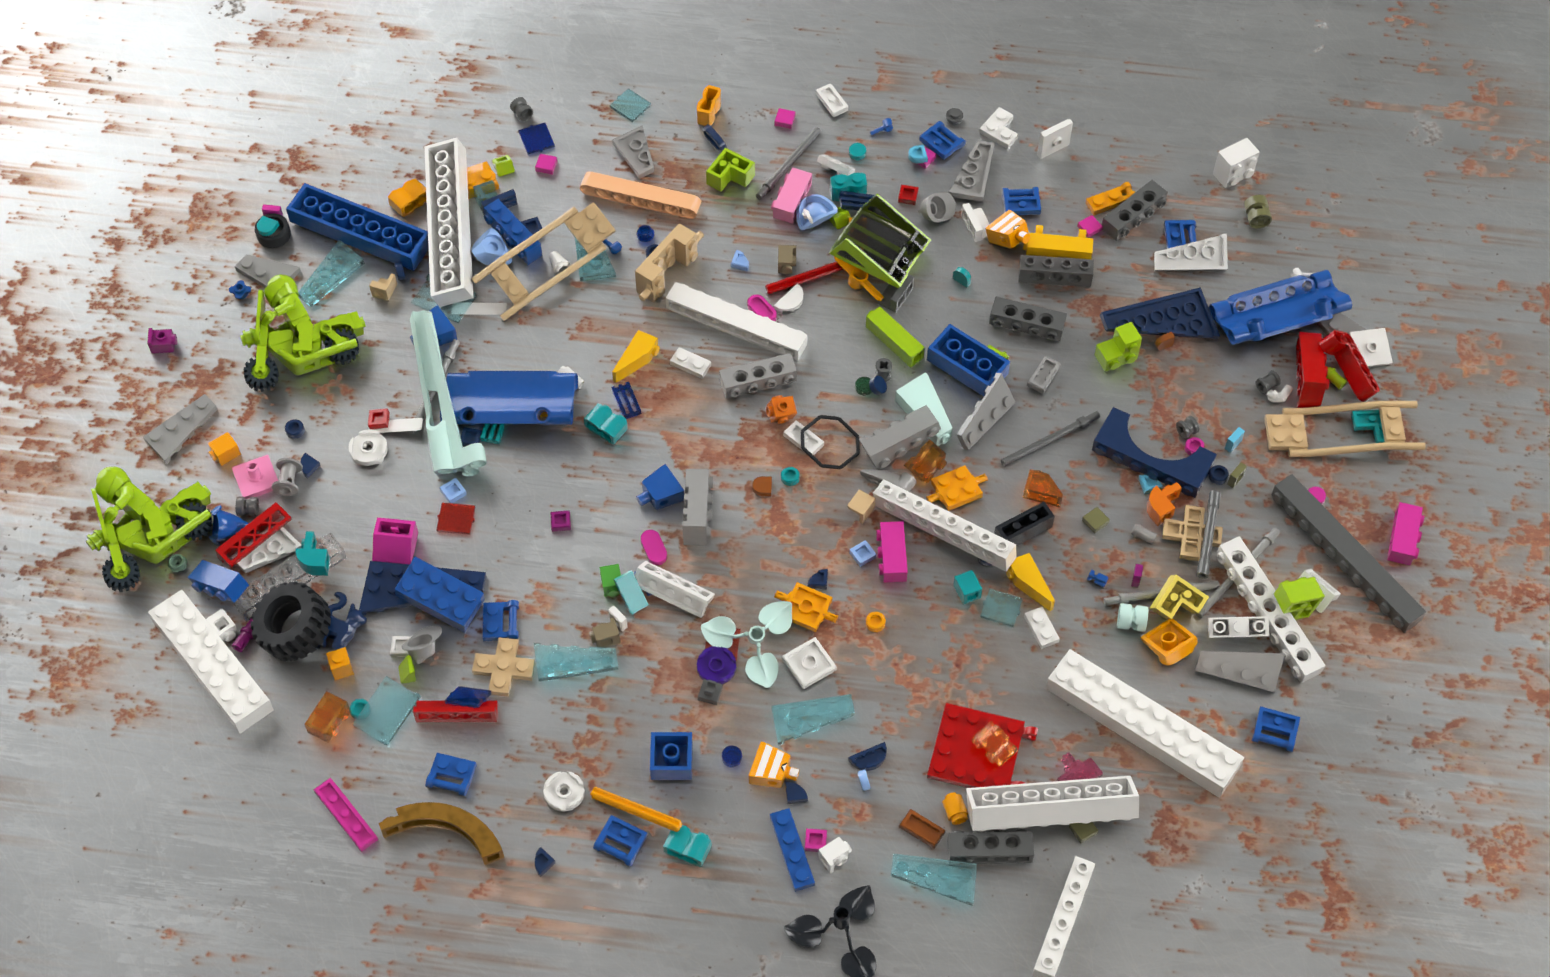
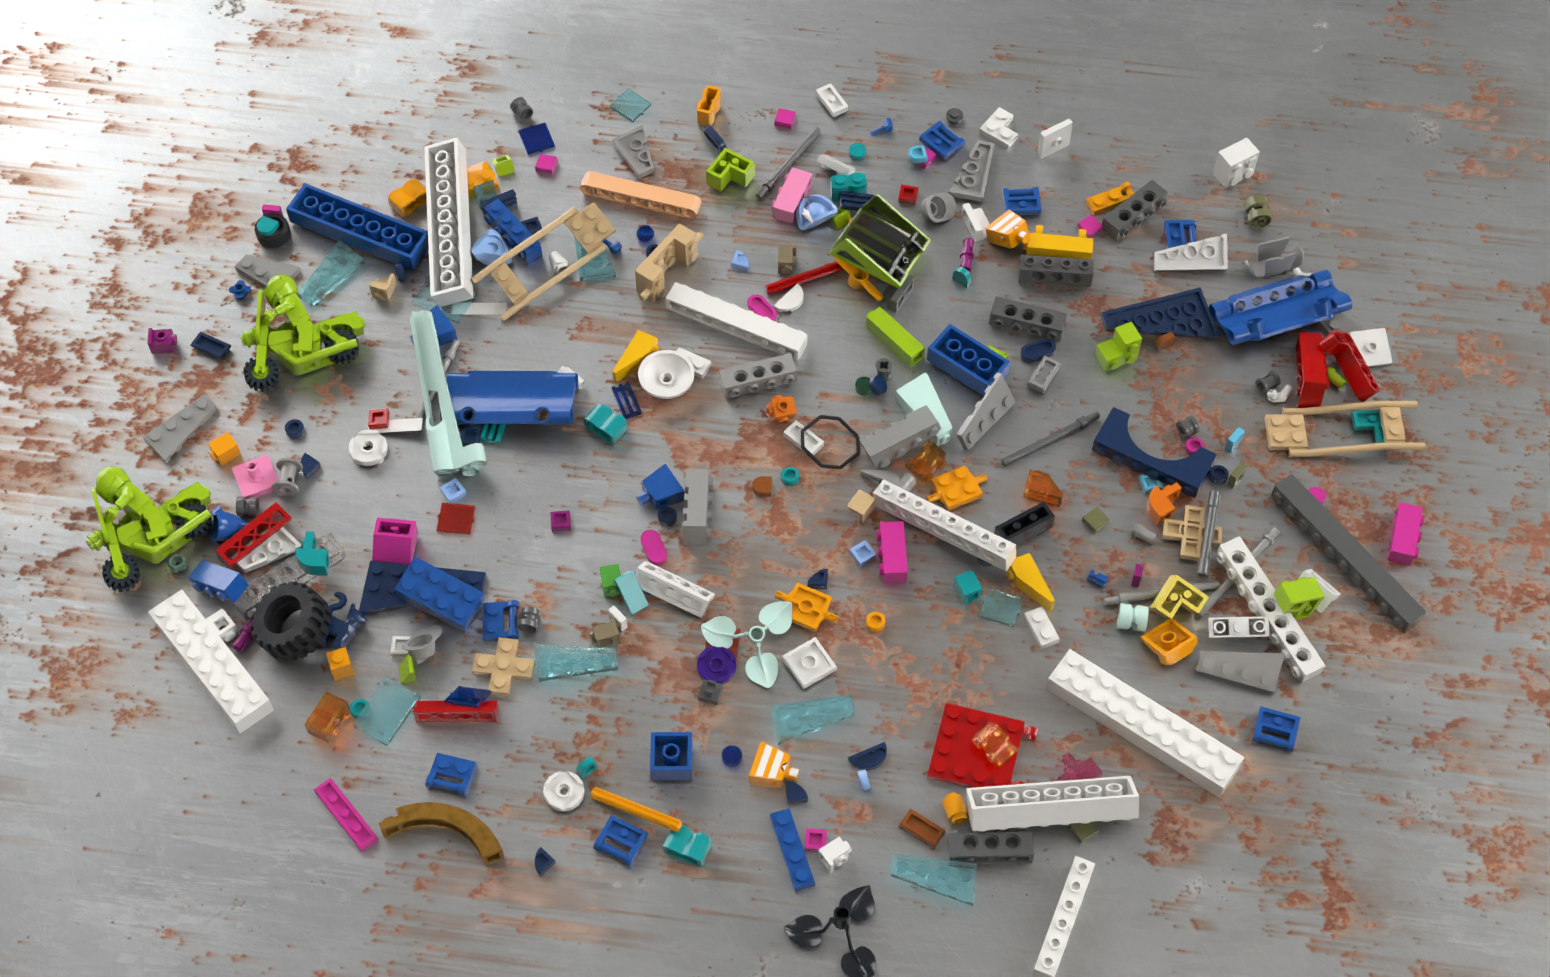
none -> dark blue tile [190,332,231,360]
none -> dark grey wheel [518,607,541,633]
none -> teal tile [576,757,597,779]
none -> white dish [638,350,694,399]
none -> dark blue tile [658,507,677,527]
none -> magenta pin [960,238,974,272]
none -> dark blue tile [1020,339,1056,363]
none -> light grey piece [1245,237,1305,279]

